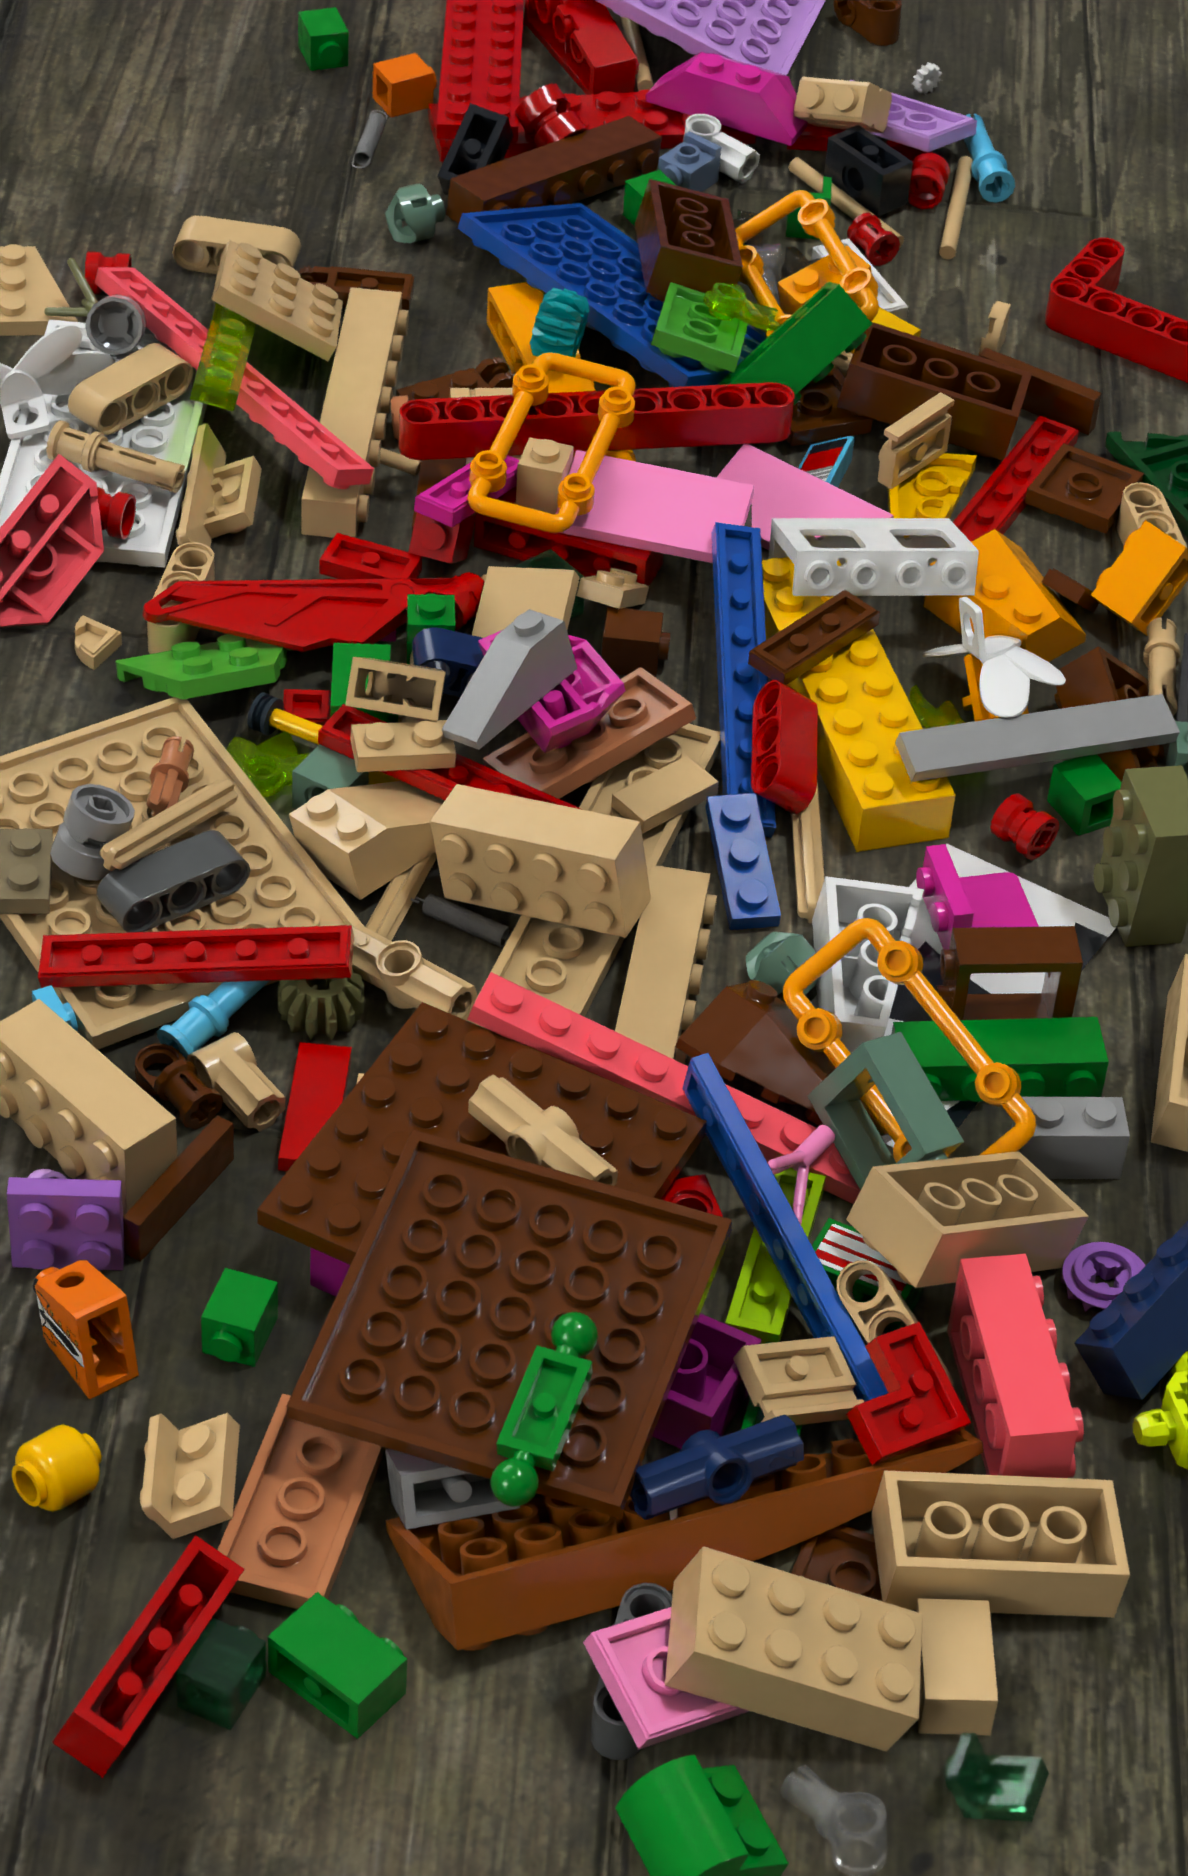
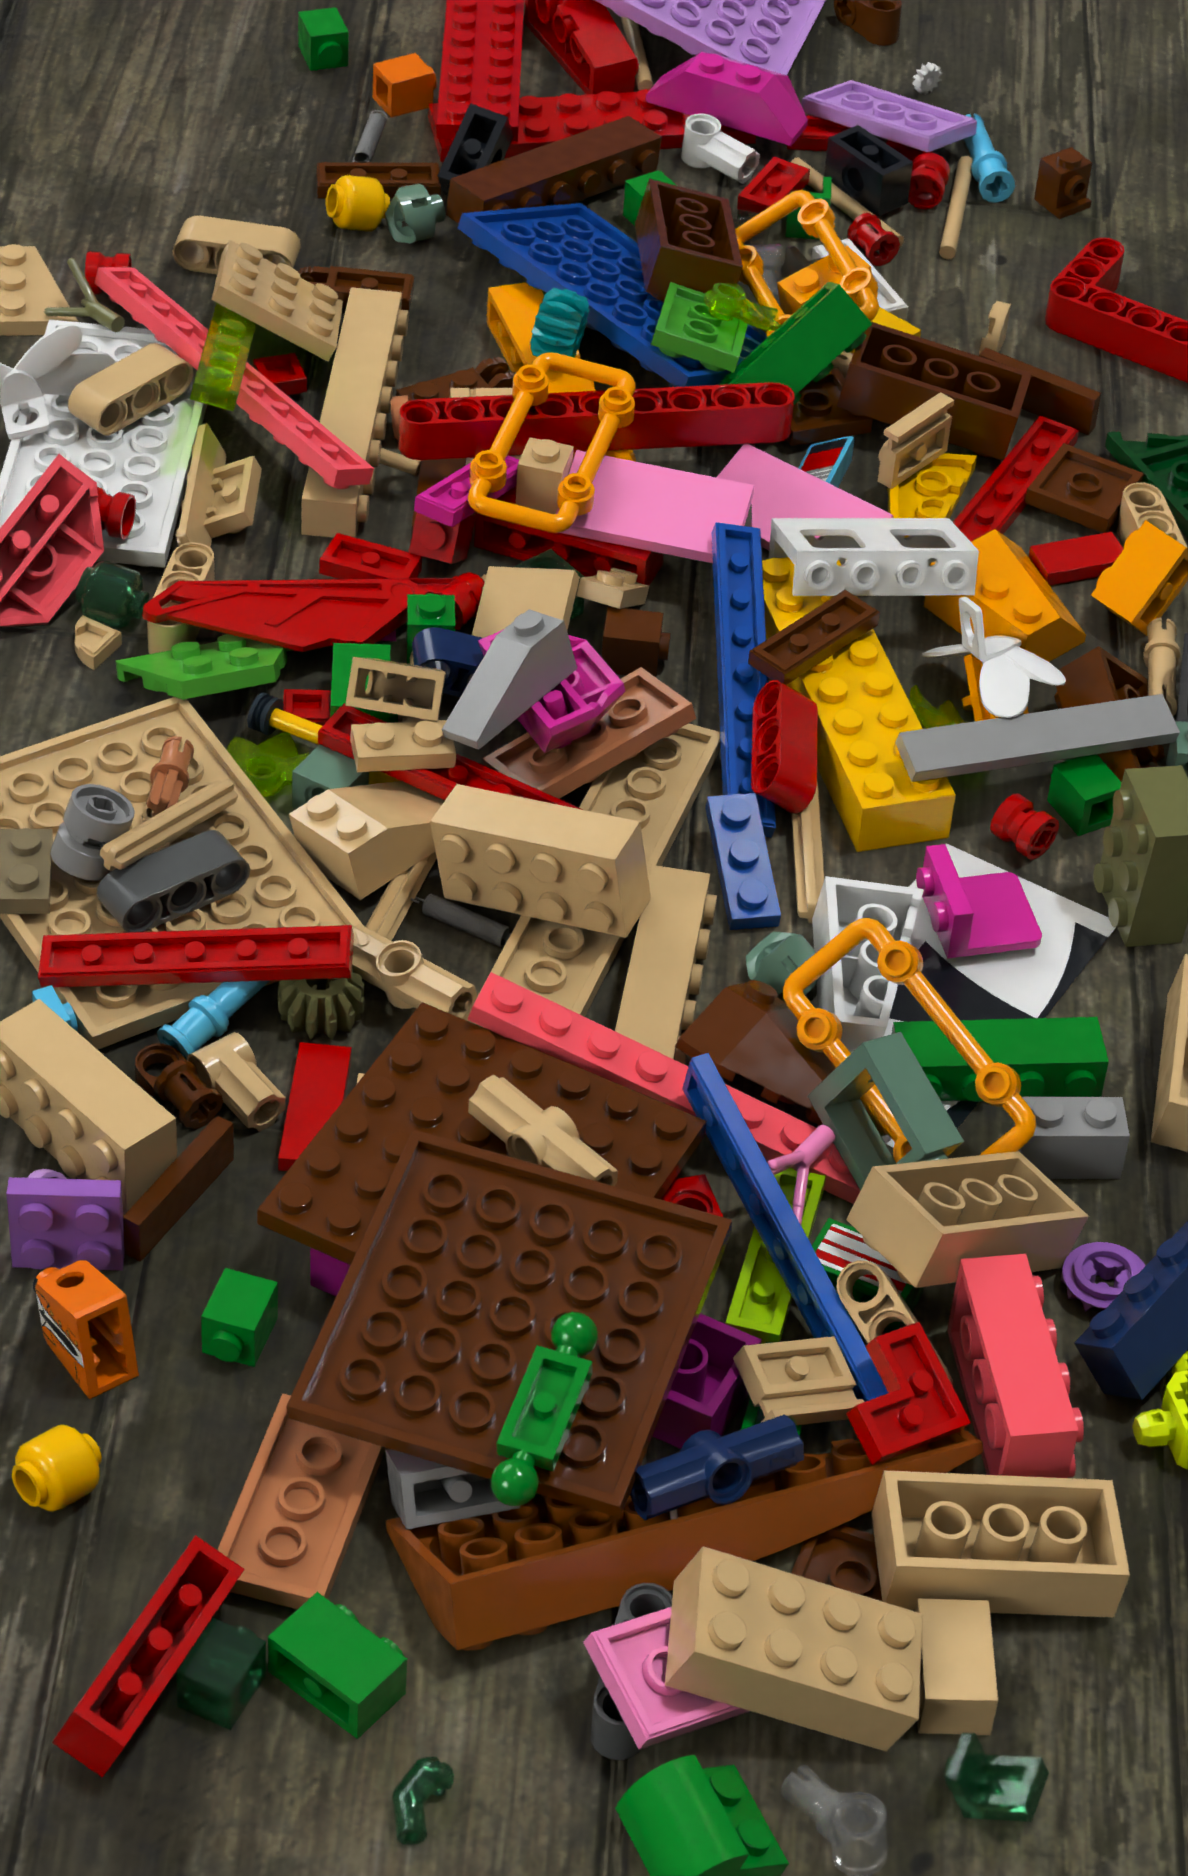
tan pin [46,420,185,493] -> none
light grey wheel [85,294,146,355] -> none
tan bracket [140,1413,240,1539] -> none
red wheel [514,83,588,148] -> none
tan tile [611,755,719,834] -> none
sand blue brick [658,131,721,192] -> none
tan brick [794,77,892,133] -> none
reddish brown window [935,926,1083,1020] -> none
reddish brown tile [1042,568,1099,613] -> none
none -> clear green head [75,560,149,629]
none -> red plate [253,353,307,396]
none -> reddish brown tile [316,162,441,198]
none -> yellow head [326,175,390,231]
none -> clear green arm [392,1756,454,1845]
none -> red plate [737,157,810,216]
none -> red tile [1028,532,1123,585]
none -> reddish brown brick [1034,147,1092,219]

